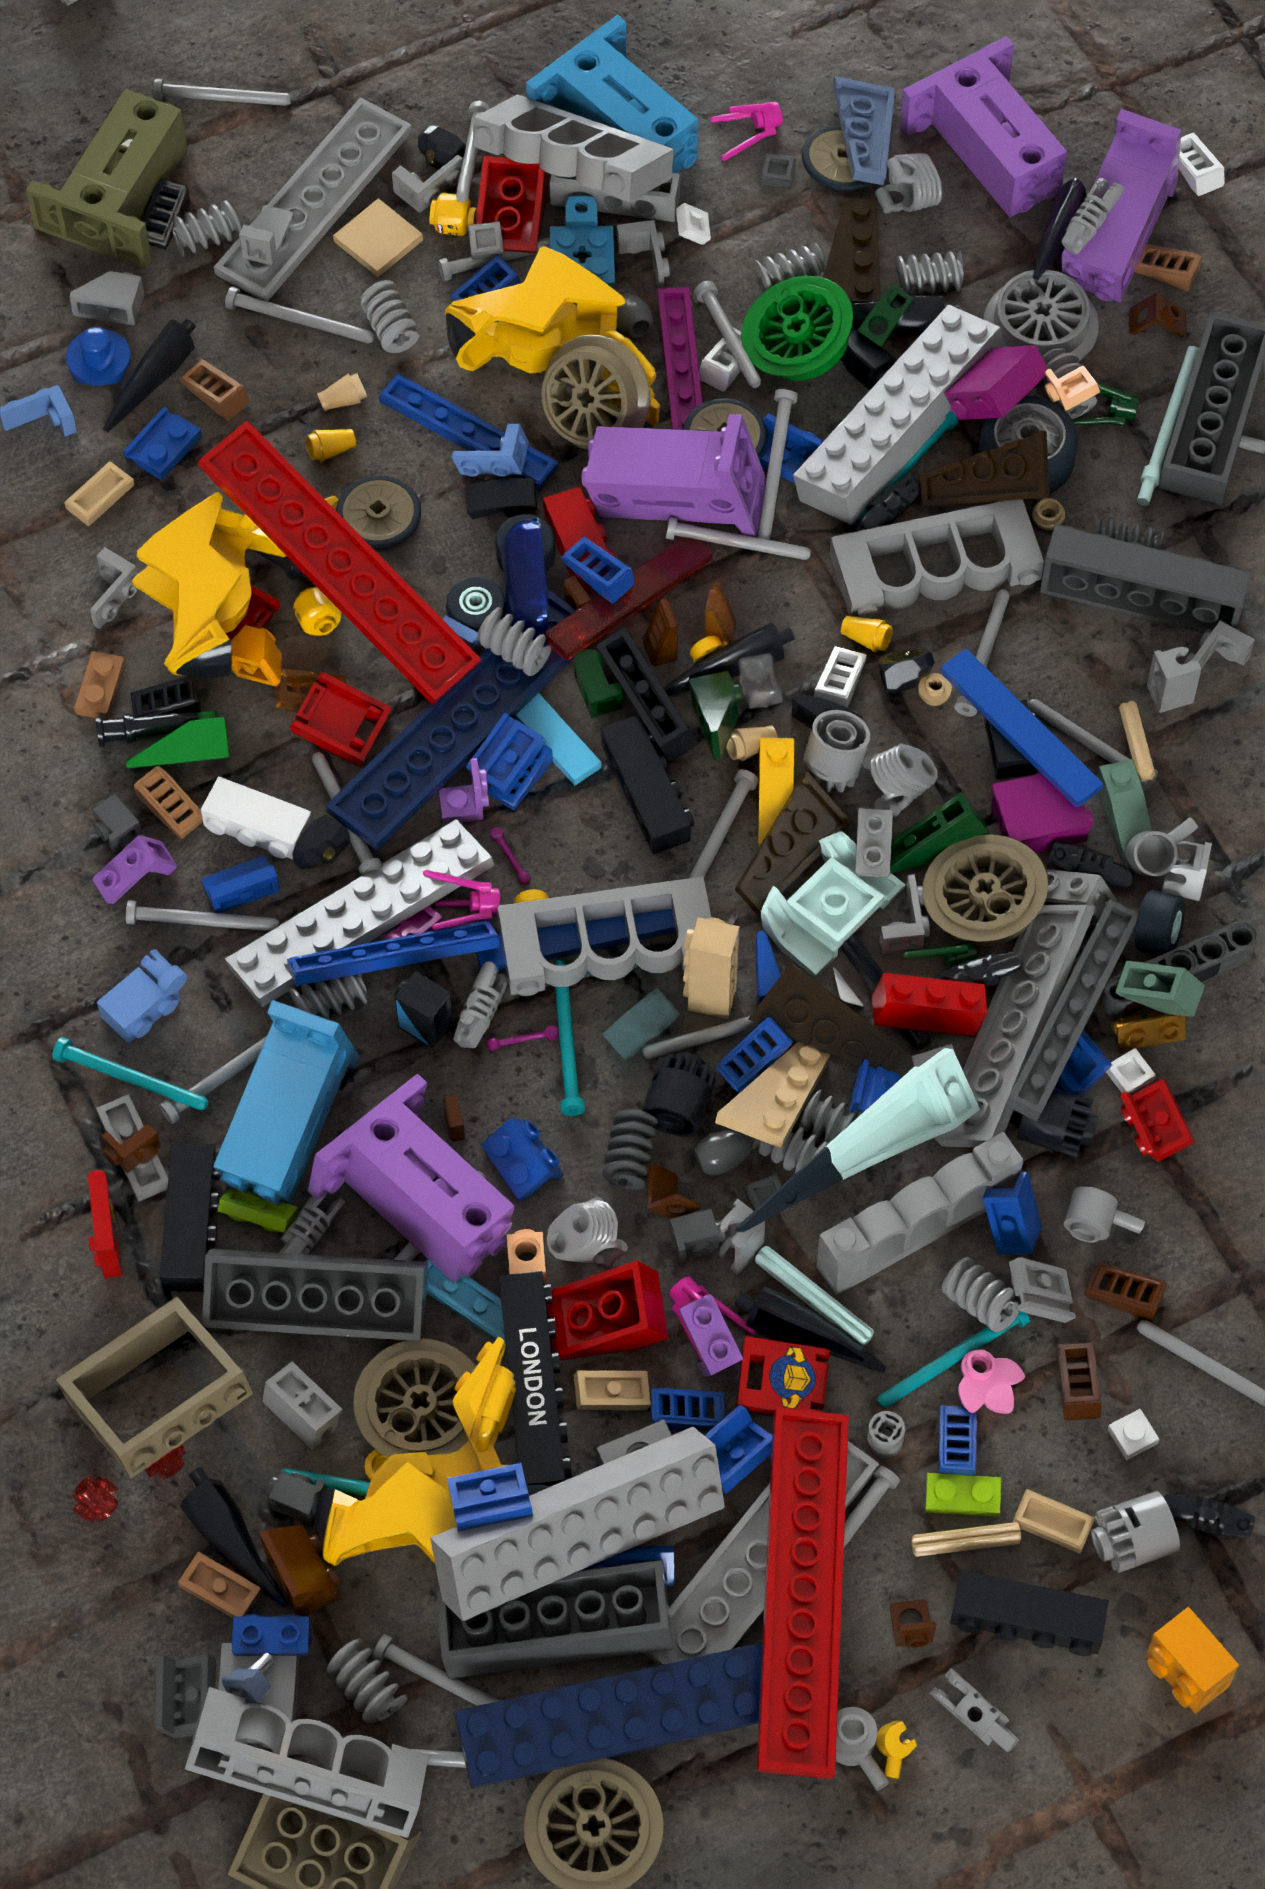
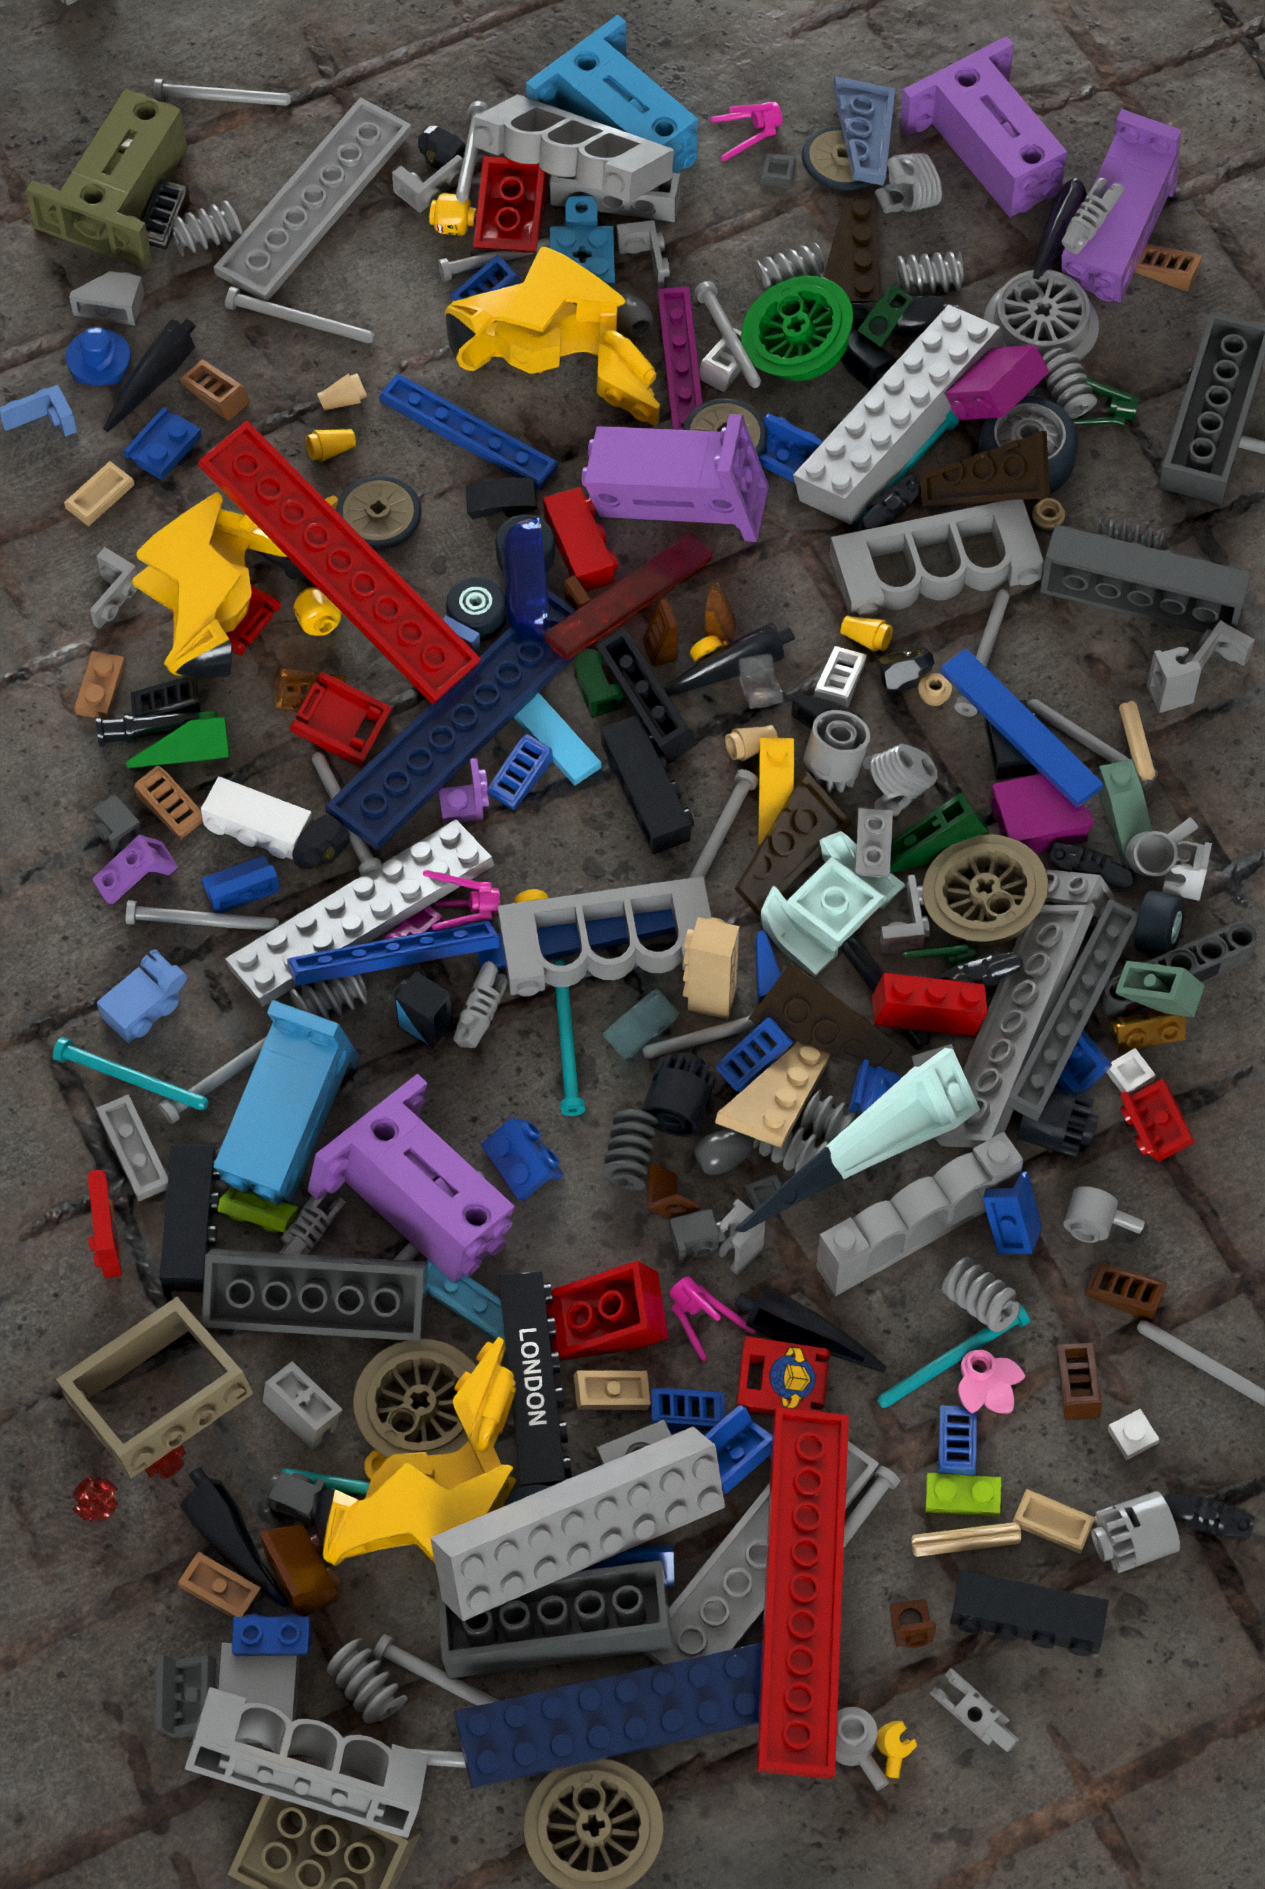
reddish brown bracket [102,1123,161,1173] -> none
sand blue piece [222,1653,274,1703] -> none
light orange slope [231,625,282,687] -> none
light grey bracket [239,205,293,266] -> none
tan tile [333,198,423,277] -> none
light grey piece [360,280,420,353] -> none
reddish brown tile [443,1093,465,1142] -> none
blue plate [447,1463,533,1531] -> none
medium blue bracket [452,424,529,477] -> none
blue plate [466,713,546,796] -> none
light grey tile [468,222,504,259] -> none
light grey piece [477,607,551,676] -> none
magenta hinge [486,1025,558,1051] -> none
magenta hinge [490,827,531,885] -> none
light nougat brick [507,1229,546,1283] -> none
dark tan piece [541,335,650,450] -> none
light grey piece [547,1196,628,1266] -> none
blue slope [561,536,634,604] -> none
light grey bar [665,516,811,560] -> none
white plate [676,203,711,245] -> none
medium lavender bracket [679,1294,743,1377] -> none
dark green slope [689,671,742,760] -> none
light aqua axle [755,1246,874,1346] -> none
light grey bar [757,389,798,540] -> none
white sticker [833,967,863,1007] -> none
light grey wheel [867,1411,905,1458] -> none
light grey plate [1009,1257,1076,1323] -> none
light nougat bracket [1044,365,1100,411] -> none
reddish brown bracket [1129,293,1186,338] -> none
light aqua bar [1137,346,1199,506] -> none
light orange brick [1146,1606,1239,1714] -> none
white slope [1179,133,1225,196] -> none

